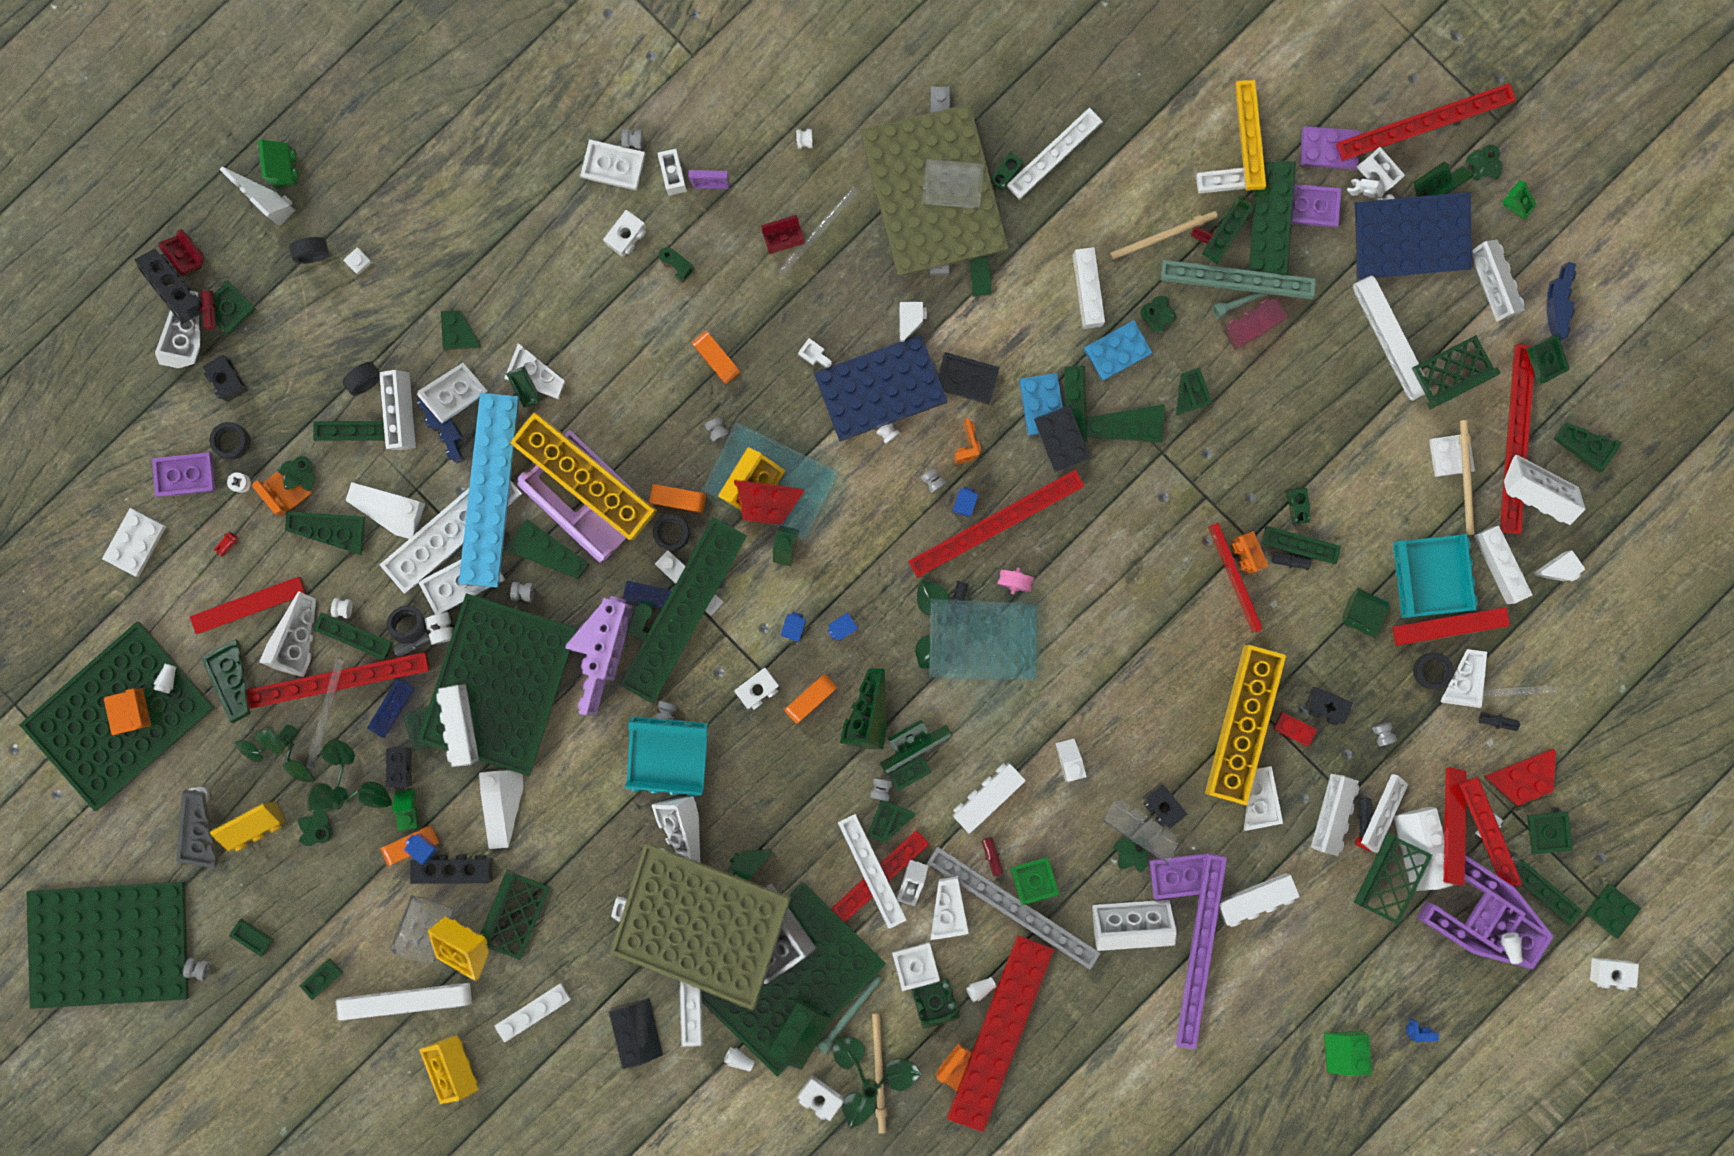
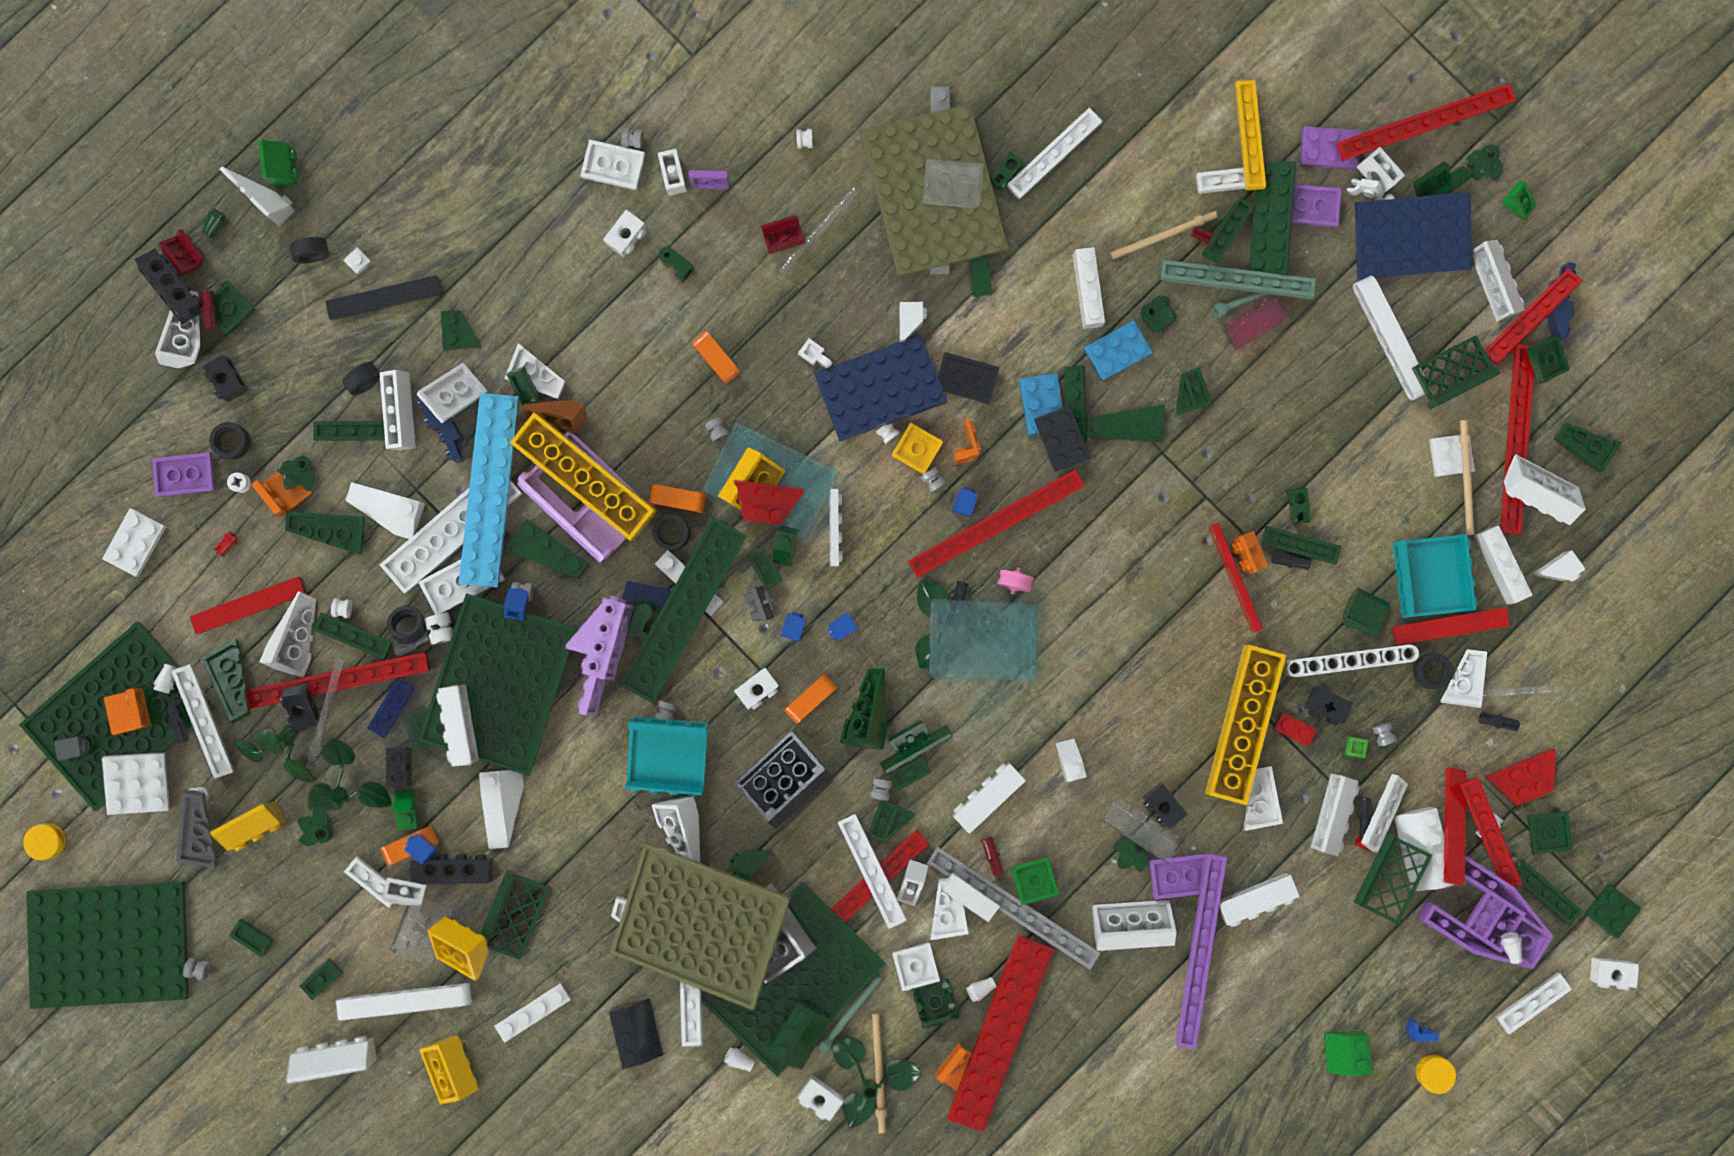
none -> yellow head [24,823,66,860]
none -> dark grey brick [54,736,90,761]
none -> white plate [102,752,170,815]
none -> black axle [165,704,189,744]
none -> white plate [171,663,235,779]
none -> dark green cone [201,208,227,238]
none -> black brick [281,683,320,731]
none -> white slope [287,1036,377,1083]
none -> black tile [325,275,442,321]
none -> white tile [344,856,394,908]
none -> white slope [382,878,426,905]
none -> blue brick [504,588,528,621]
none -> dark orange slope [523,400,588,433]
none -> black slope [735,731,833,829]
none -> dark grey hips [744,586,778,622]
none -> dark green plate [747,547,783,590]
none -> white plate [829,489,842,567]
none -> yellow plate [891,422,943,475]
none -> white tile [941,873,1000,922]
none -> white beam [1283,645,1419,677]
none -> bright green tile [1345,736,1369,759]
none -> yellow head [1416,1054,1456,1094]
none -> red tile [1485,268,1583,365]
none -> white plate [1495,972,1572,1034]

